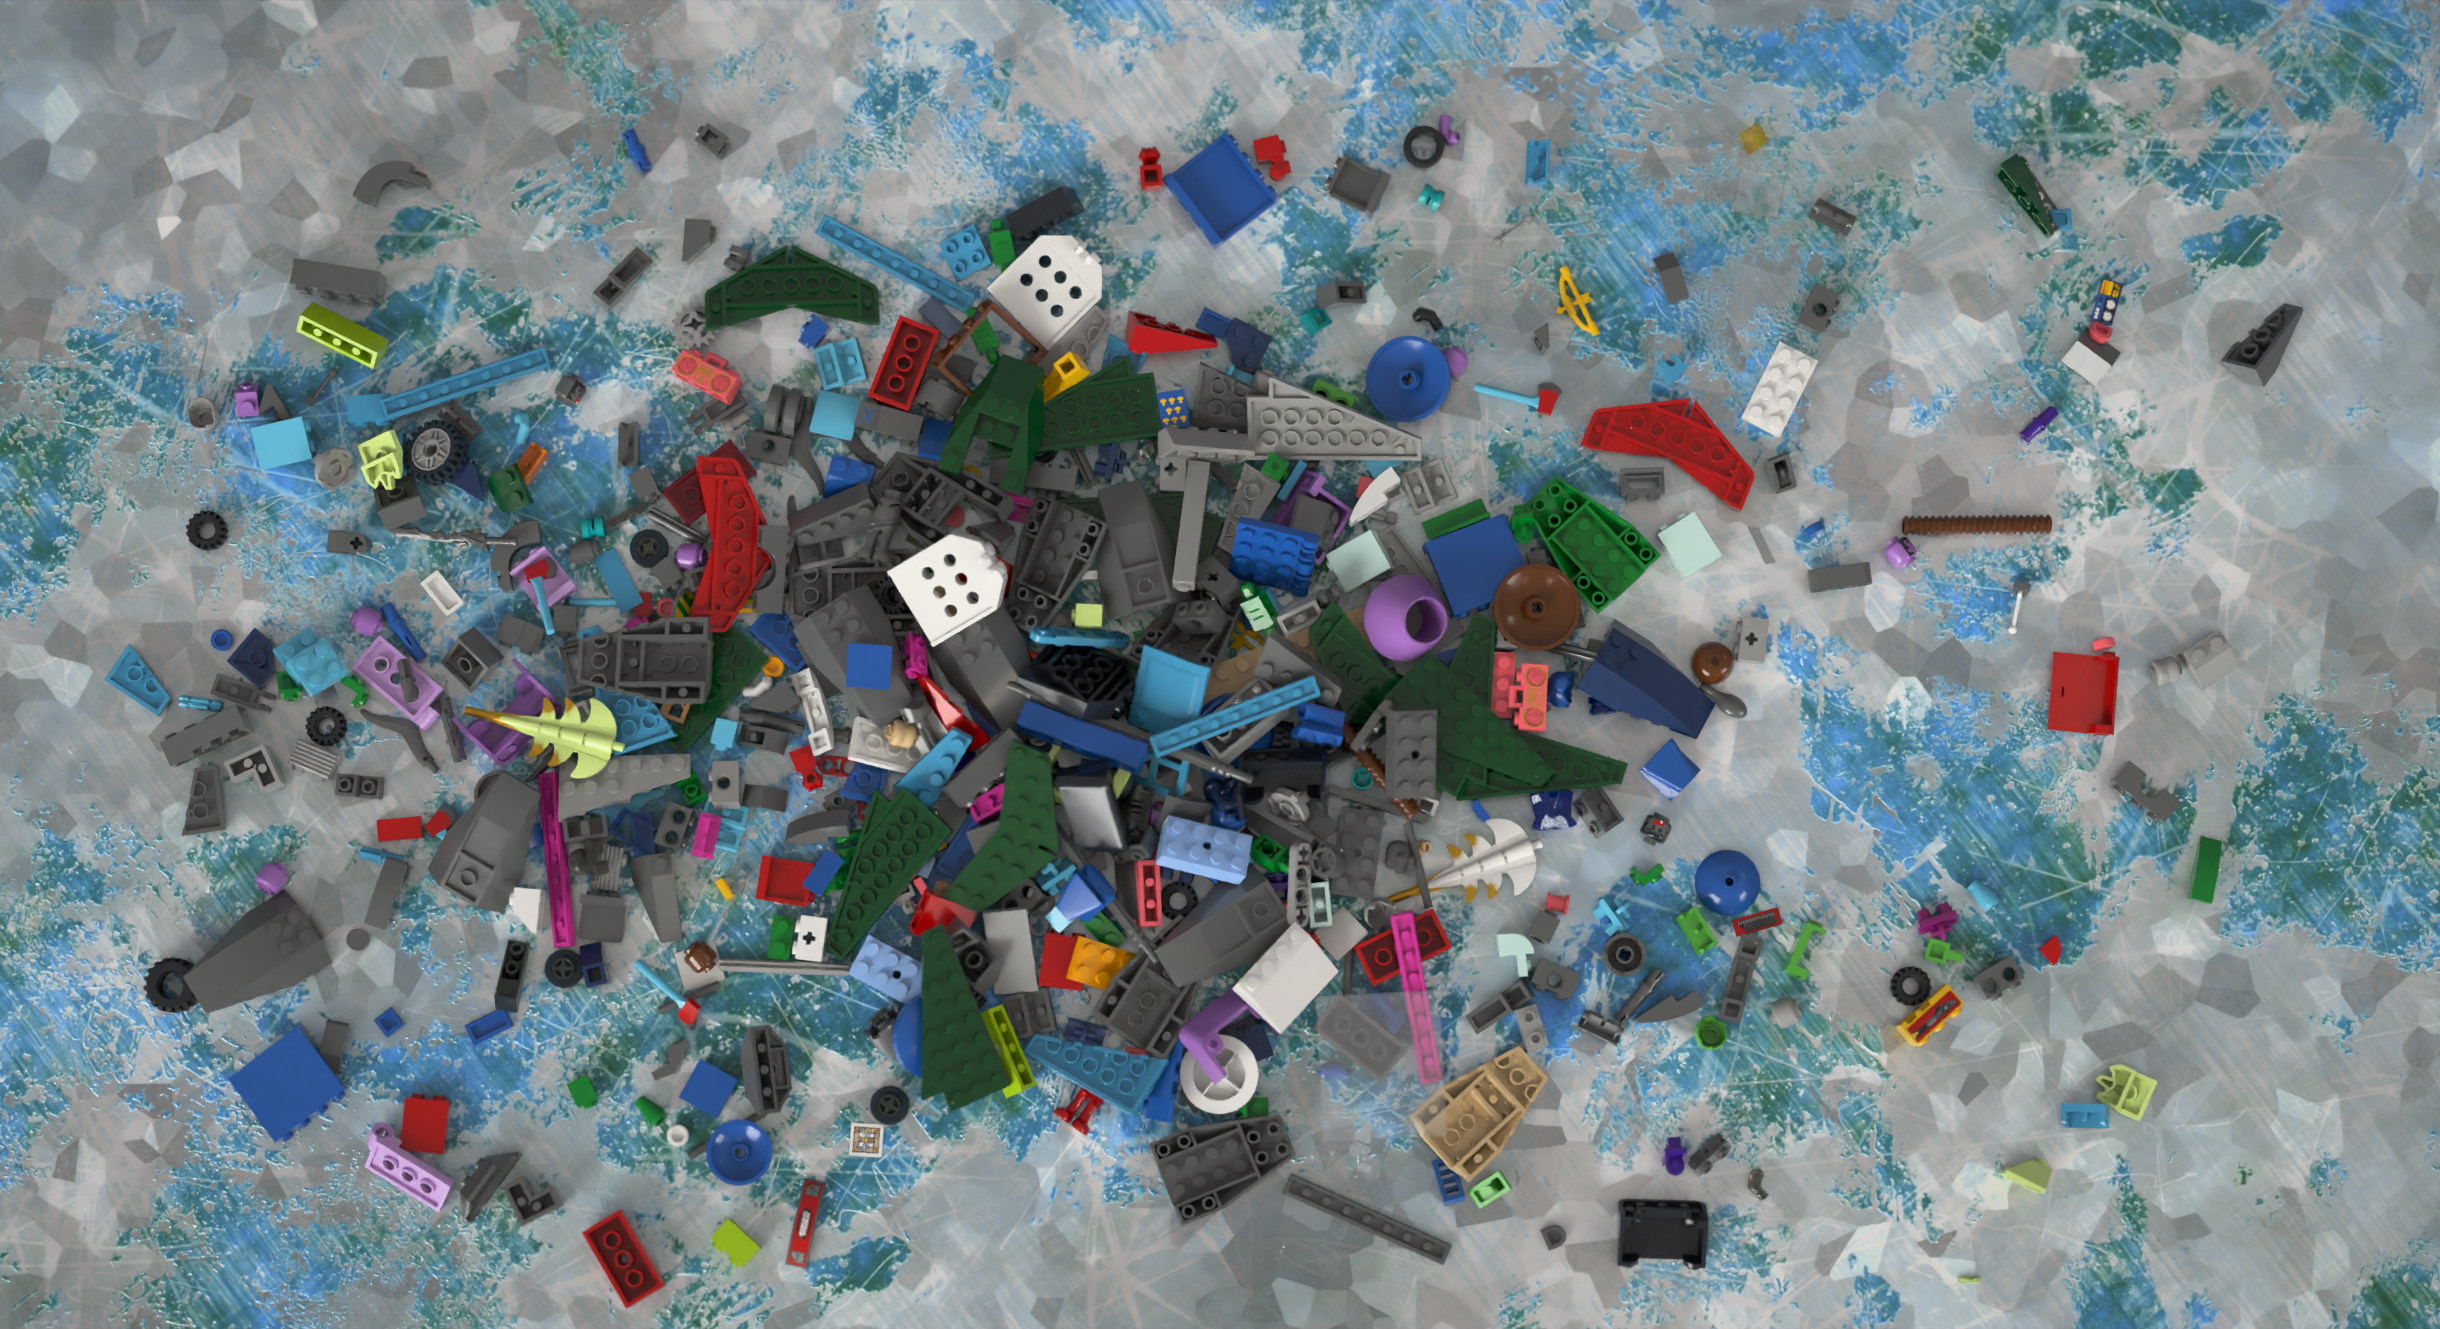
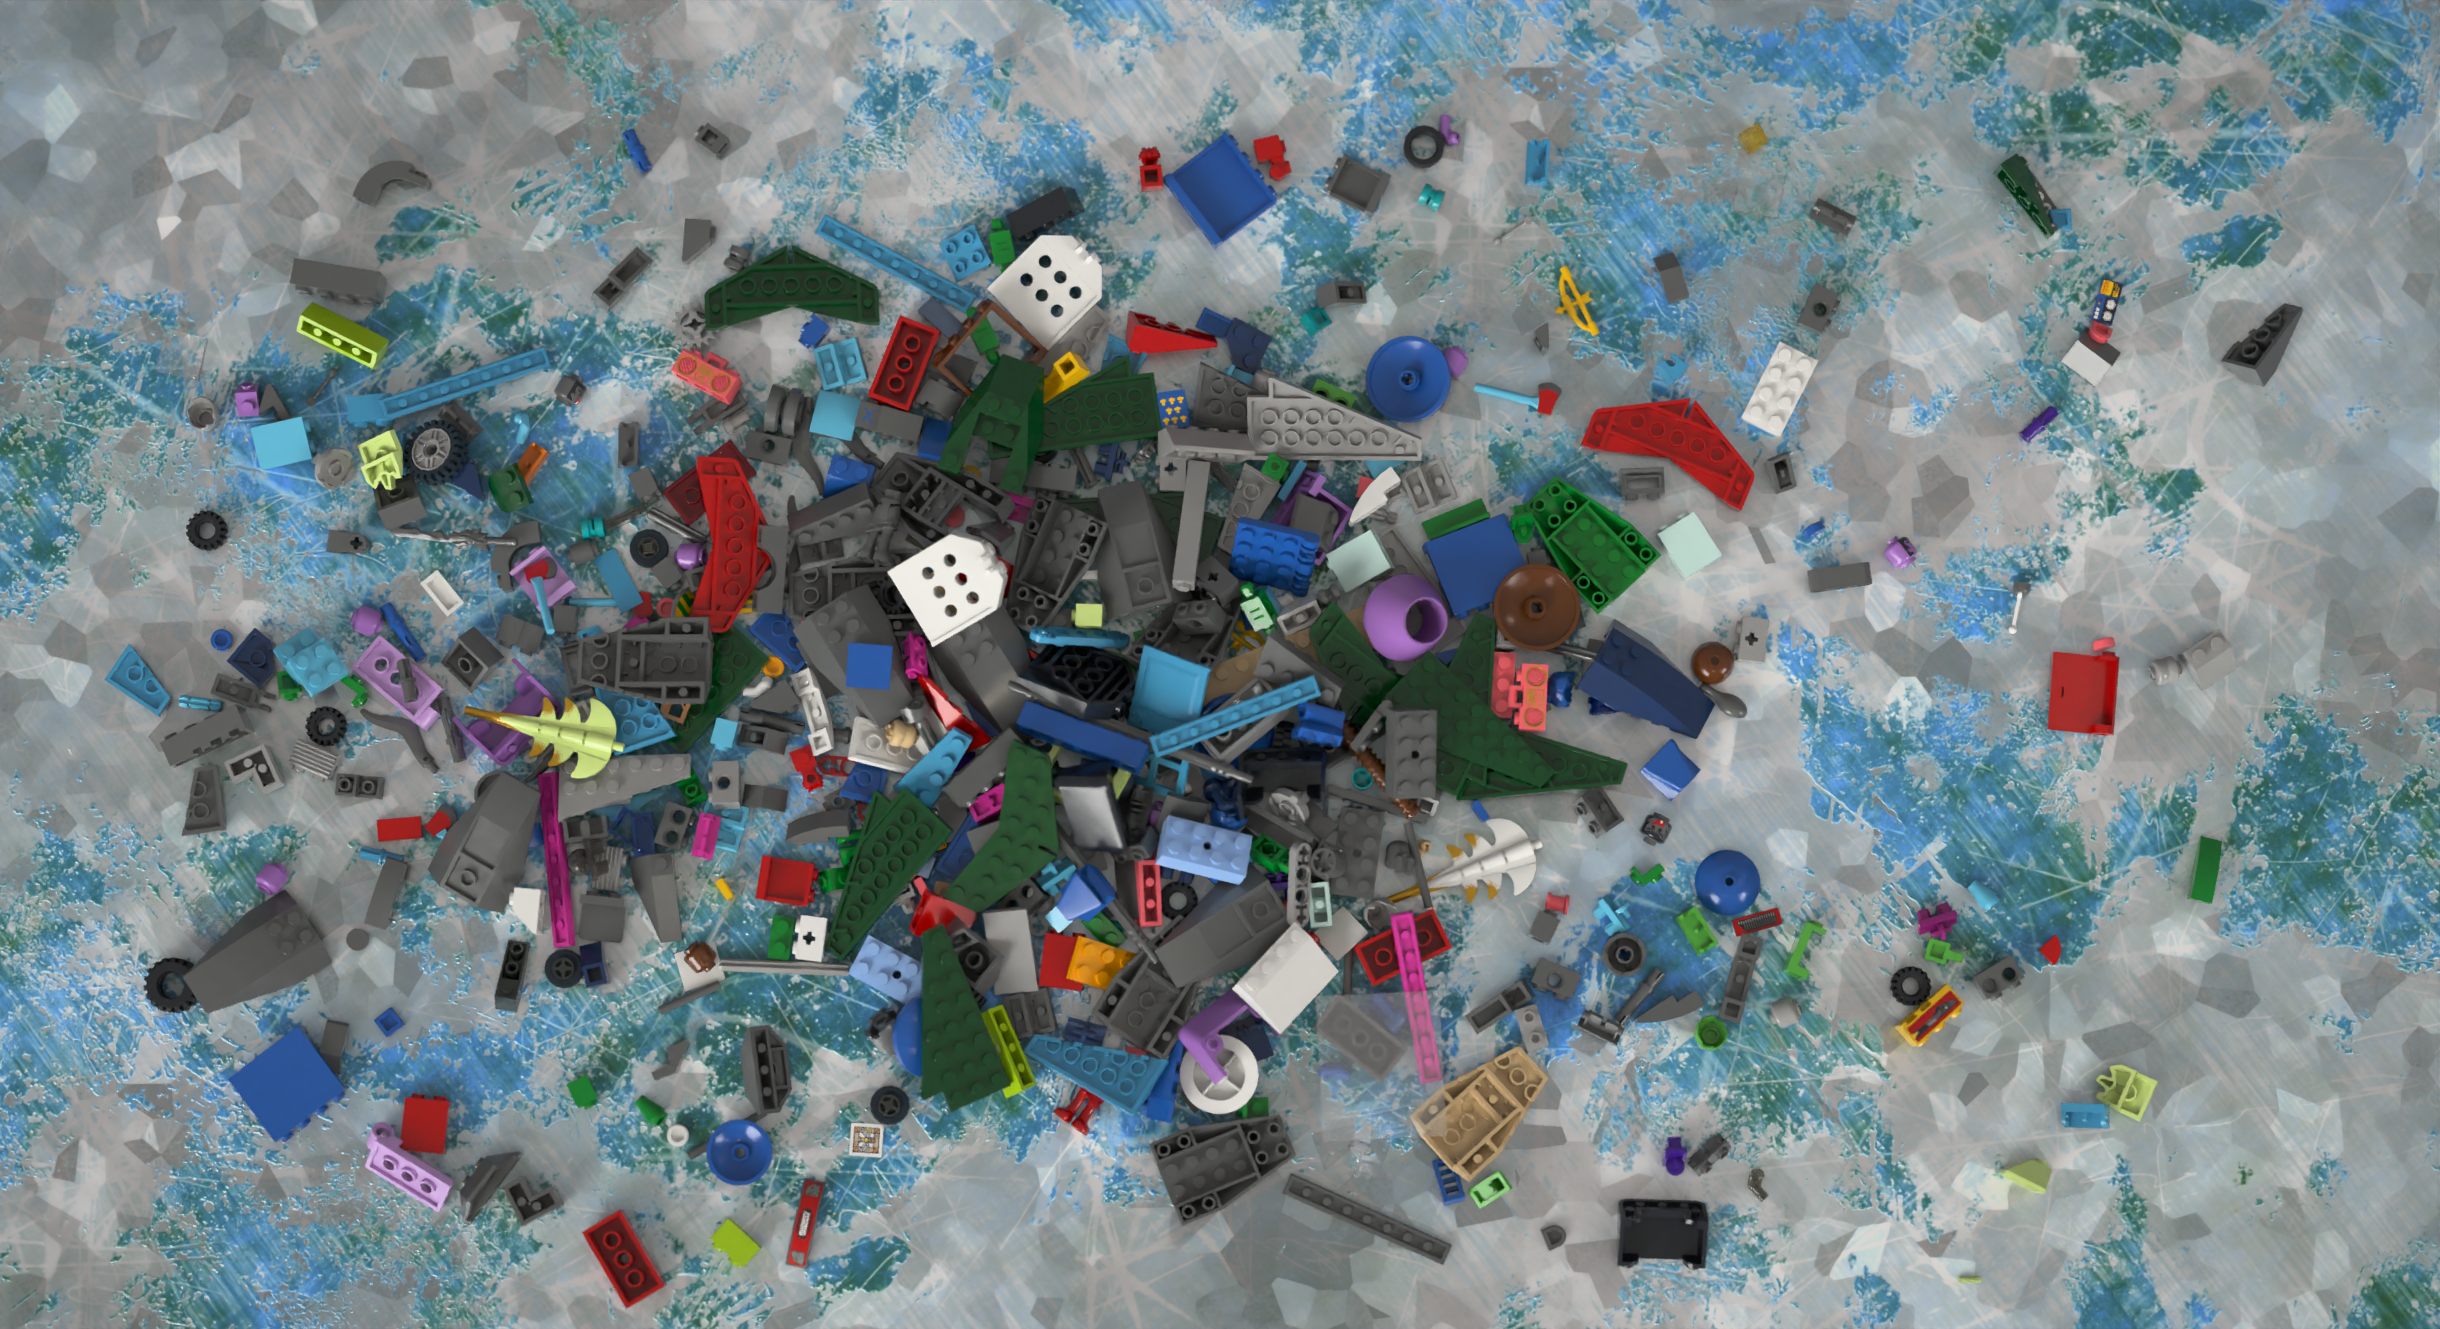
blue tile [464,1009,514,1045] -> none
piece [634,959,701,1030] -> none
blue tile [679,1059,739,1118] -> none
blue slope [802,849,845,897] -> none
black arm [1412,307,1444,332] -> none
light aqua brick [1496,933,1534,977] -> none
clear blue piece [1529,789,1577,832] -> none
reddish brown piece [1902,515,2052,535] -> none
dark grey arch [2110,761,2181,824] -> none

